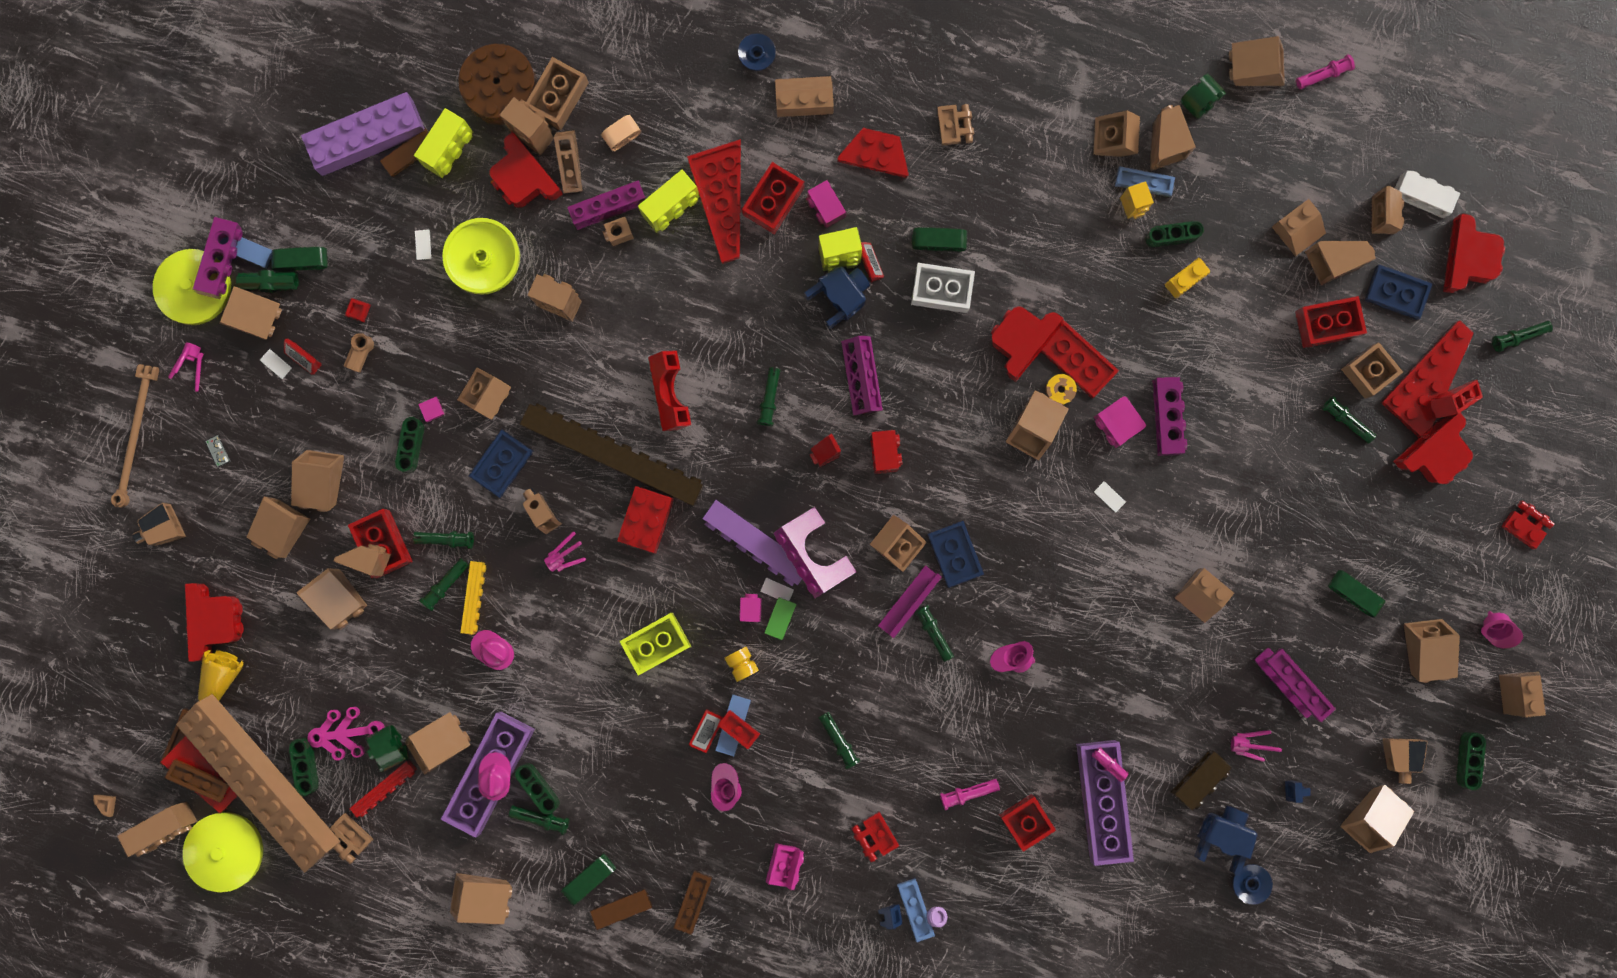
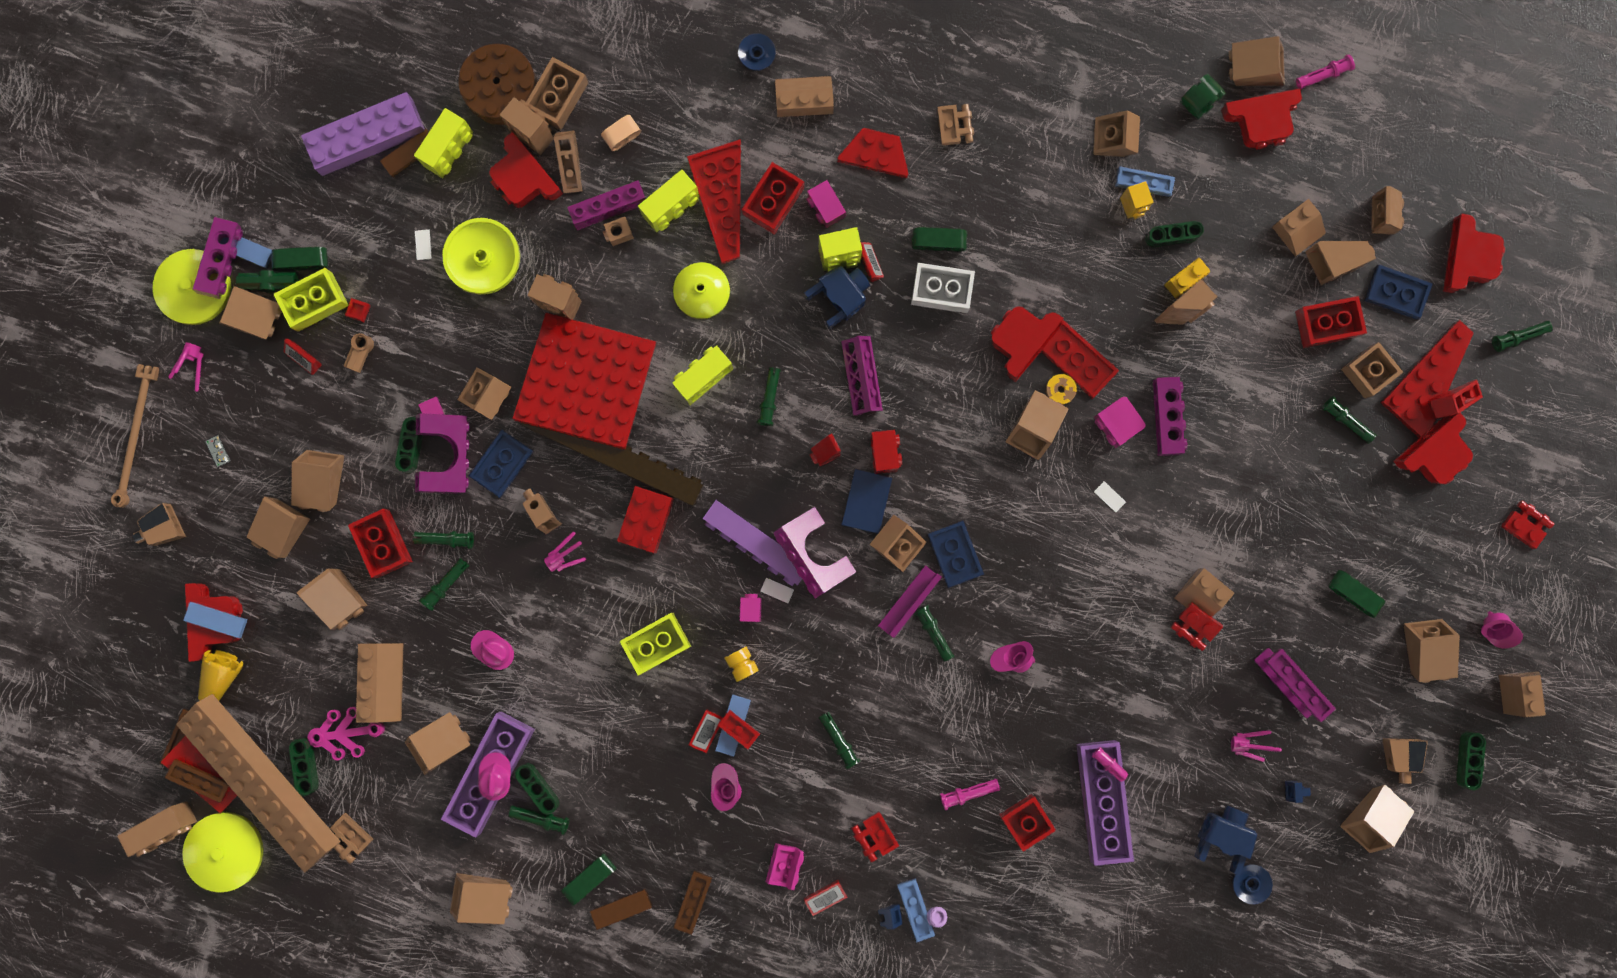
medium nougat tile [94,795,116,817] -> none
white sticker [260,349,292,379] -> none
medium nougat slope [334,544,391,576] -> none
red piece [349,760,417,818] -> none
dark green brick [365,725,409,772] -> none
yellow piece [461,561,486,635] -> none
red arch [648,351,691,431] -> none
bright green tile [765,597,796,640] -> none
medium nougat slope [1150,105,1196,171] -> none
dark brown brick [1171,749,1232,811] -> none
white brick [1395,170,1460,218] -> none
none -> medium blue tile [183,602,248,638]
none -> neon yellow brick [274,268,348,332]
none -> medium nougat slope [356,643,403,723]
none -> magenta arch [415,413,469,494]
none -> red plate [513,313,656,450]
none -> neon yellow dish [673,262,730,319]
none -> neon yellow brick [673,346,734,406]
none -> slope [804,880,847,916]
none -> dark blue tile [842,469,892,534]
none -> medium nougat slope [1154,279,1217,325]
none -> red plate [1171,602,1223,651]
none -> red brick [1221,89,1302,150]

